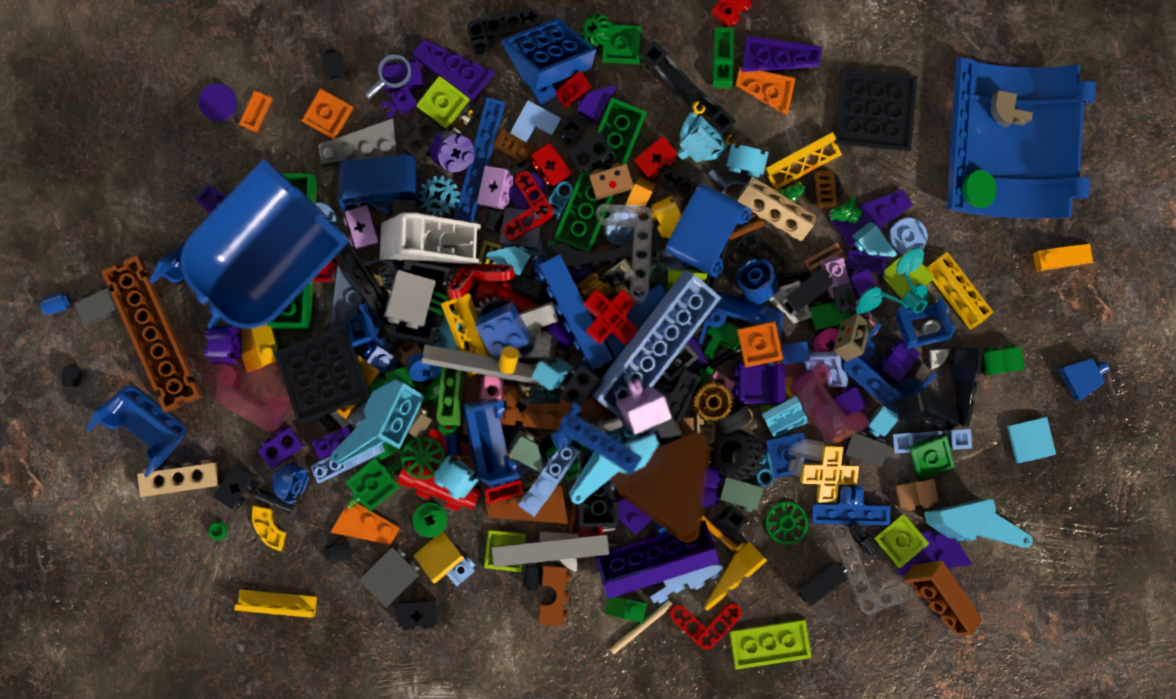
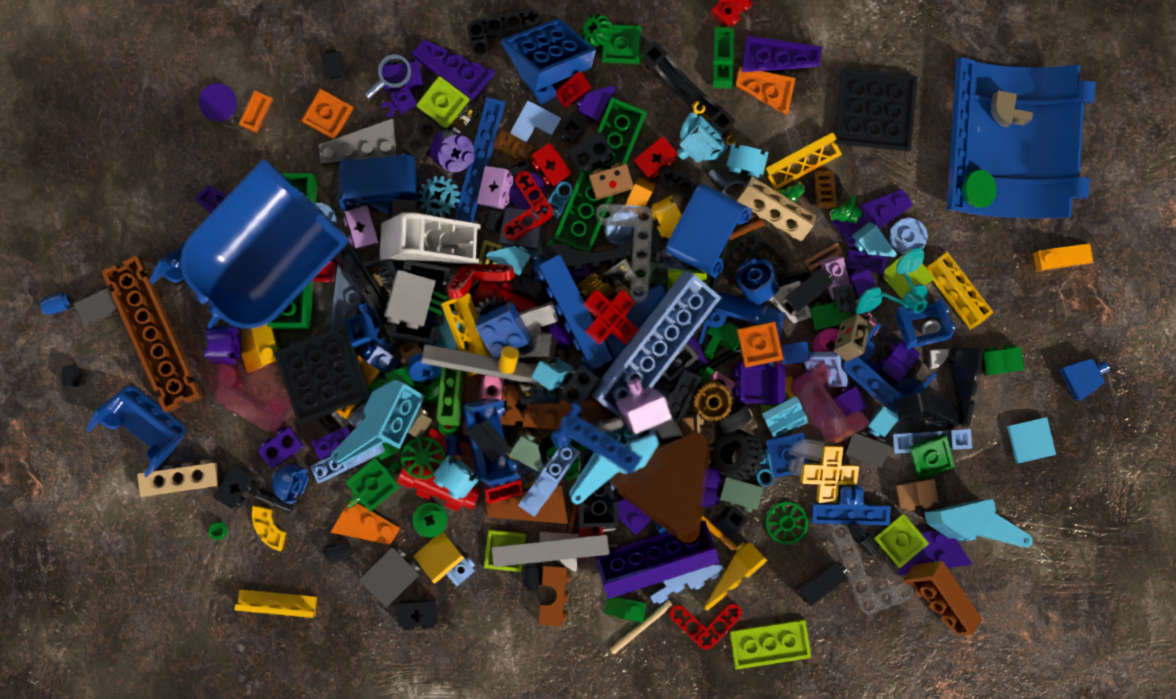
none -> black panel [467,417,511,462]

